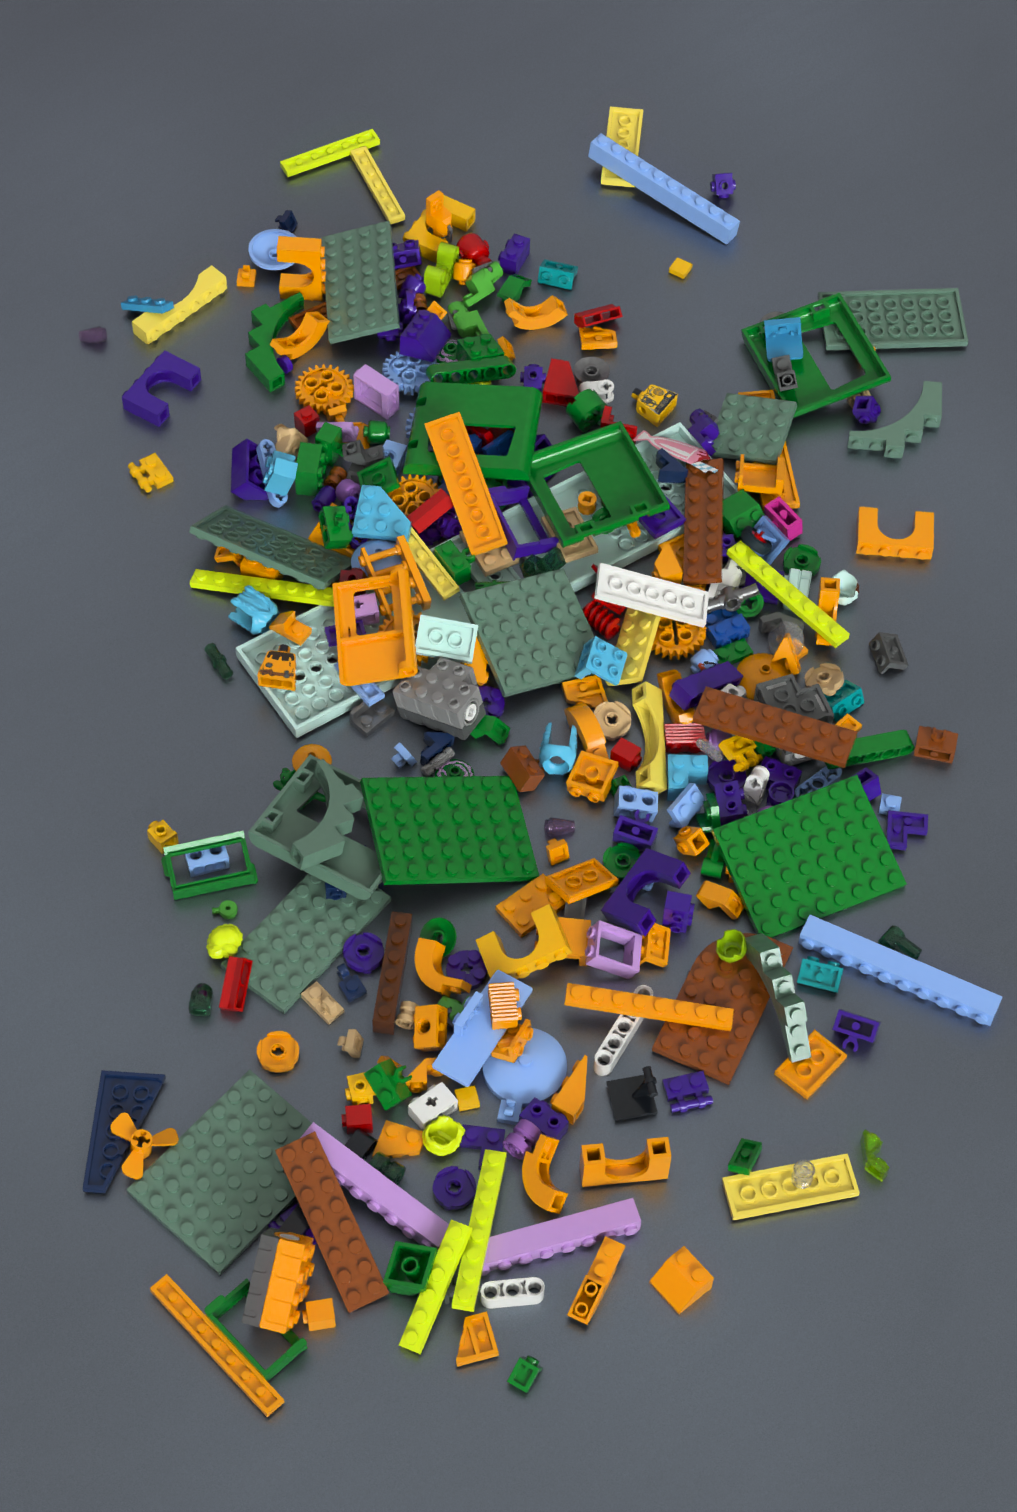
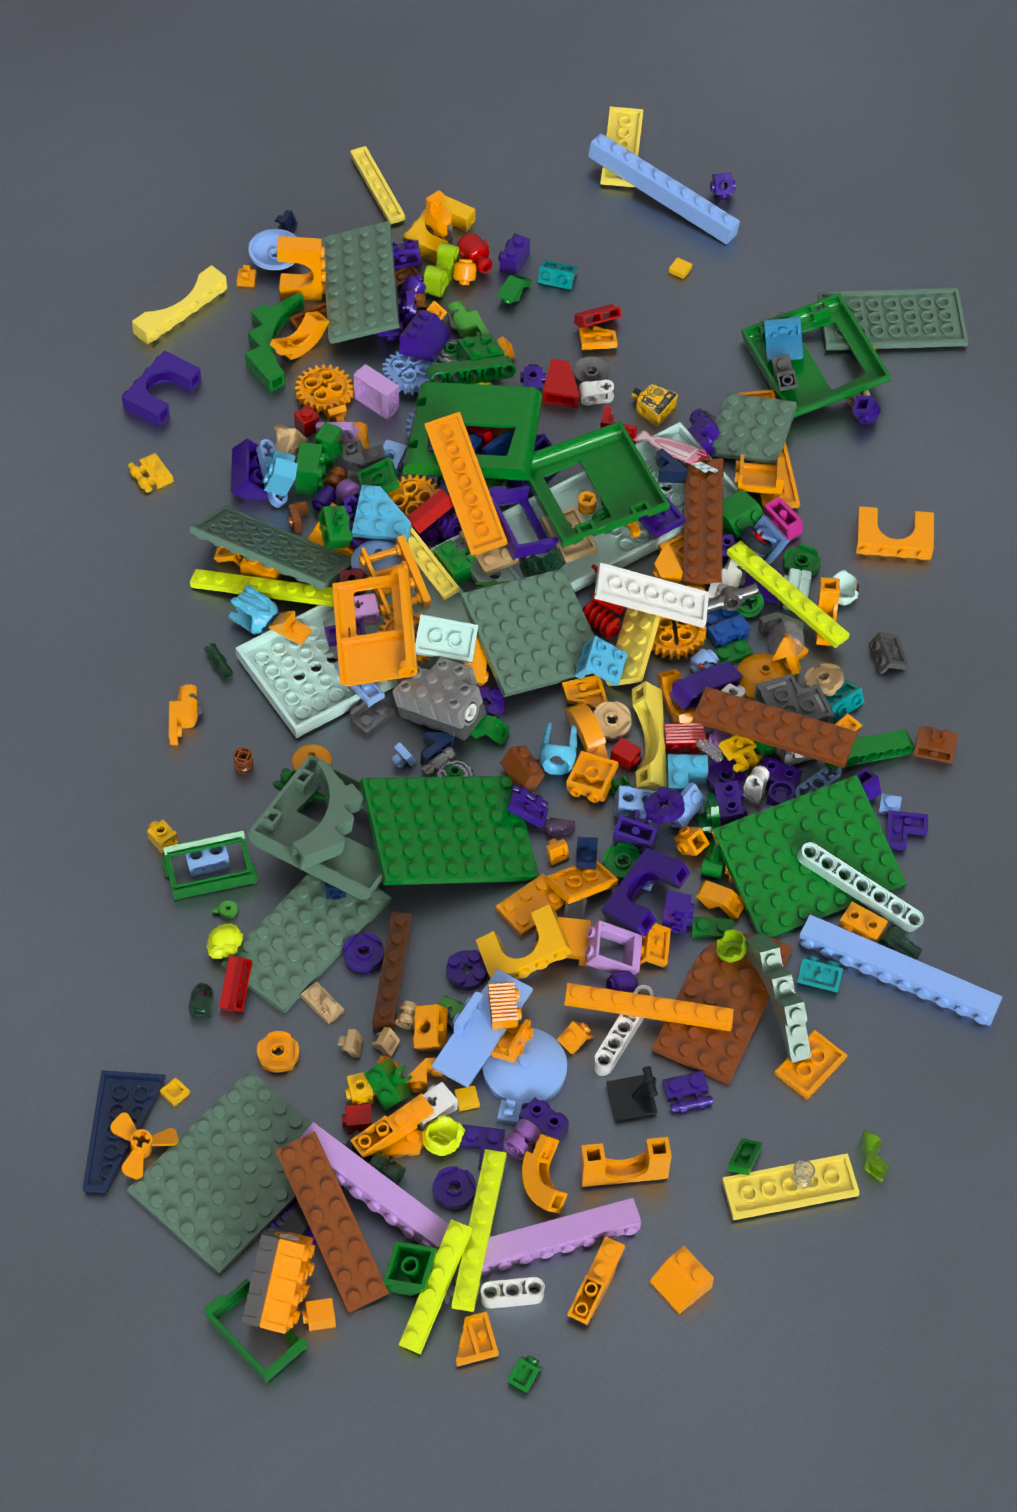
clear purple cone [79,326,107,344] -> none
dark azure plate [121,296,174,314] -> none
light orange plate [150,1274,284,1417] -> none
light orange torso [258,644,296,691] -> none
dark purple tile [276,355,293,374] -> none
neon yellow plate [280,129,380,177] -> none
dark blue plate [337,963,367,1003] -> none
green head [363,420,390,445] -> none
light orange arch [415,938,472,998] -> none
green dish [419,917,457,958] -> none
bright green plate [461,261,503,308] -> none
light orange arch [504,295,568,330] -> none
light orange slope [550,1055,587,1125] -> none
green brick [566,389,607,433] -> none
dark purple brick [832,1009,881,1052] -> none
sand green arch [847,381,942,458] -> none
none -> yellow tile [160,1077,190,1107]
none -> light orange plate [169,684,203,745]
none -> dark orange wheel [233,747,254,774]
none -> dark orange bracket [287,501,308,533]
none -> light orange slope [350,1093,435,1158]
none -> tan tile [371,1027,400,1057]
none -> dark purple plate [507,784,549,828]
none -> light orange bracket [557,1021,594,1055]
none -> dark blue slope [576,836,598,870]
none -> dark purple head [606,971,638,993]
none -> dark purple plate [643,787,685,824]
none -> green plate [691,916,734,940]
none -> light aqua beam [797,842,924,932]
none -> light orange brick [839,902,888,943]

